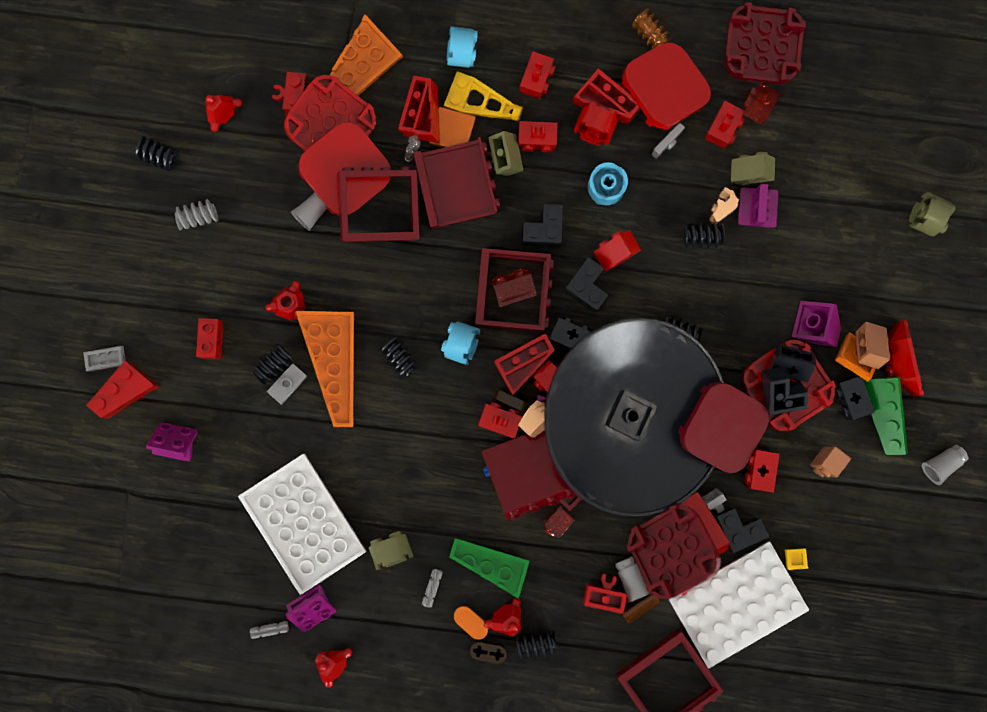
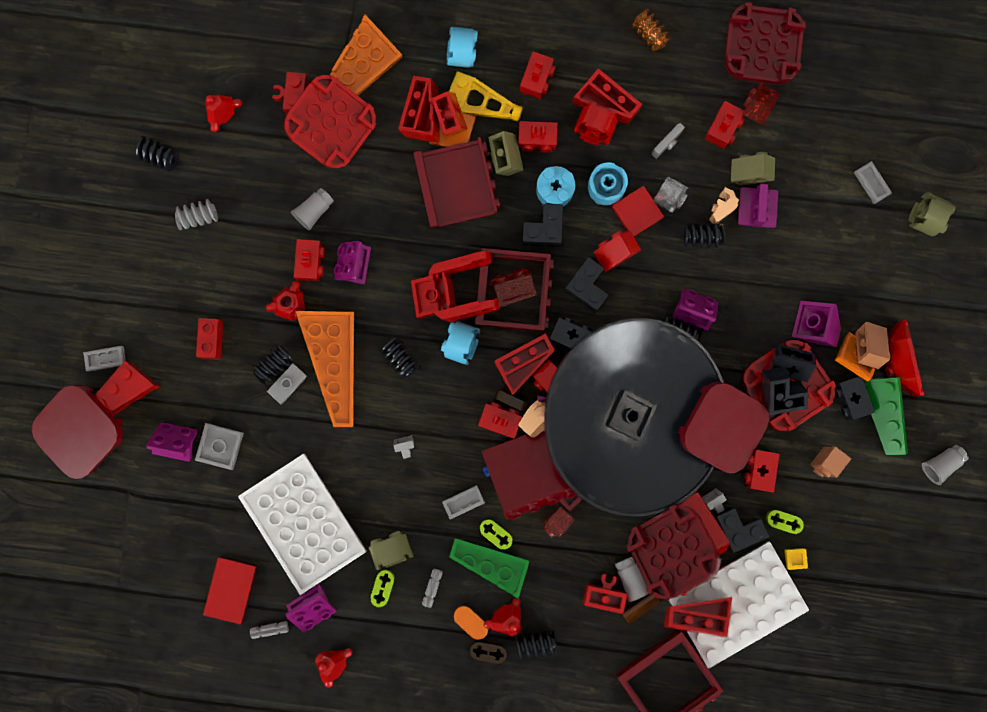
red tile [298,123,391,216] -> none
dark red window [337,167,419,242] -> none
clear arm [404,135,421,162] -> none
red tile [621,43,711,131] -> none
none -> dark red tile [32,384,124,479]
none -> light grey tile [195,423,244,470]
none -> red tile [203,557,257,624]
none -> red brick [294,239,325,282]
none -> magenta bracket [334,241,371,284]
none -> lime beam [371,569,395,607]
none -> light grey tile [393,435,414,459]
none -> red plate [411,251,500,322]
none -> red brick [431,91,468,136]
none -> light grey plate [442,485,485,519]
none -> lime beam [480,519,512,550]
none -> medium azure brick [536,166,575,206]
none -> red tile [611,186,664,237]
none -> clear brick [654,177,688,212]
none -> red wedge [664,597,732,637]
none -> magenta bracket [673,289,718,331]
none -> lime beam [765,510,804,534]
none -> light grey plate [854,161,892,204]

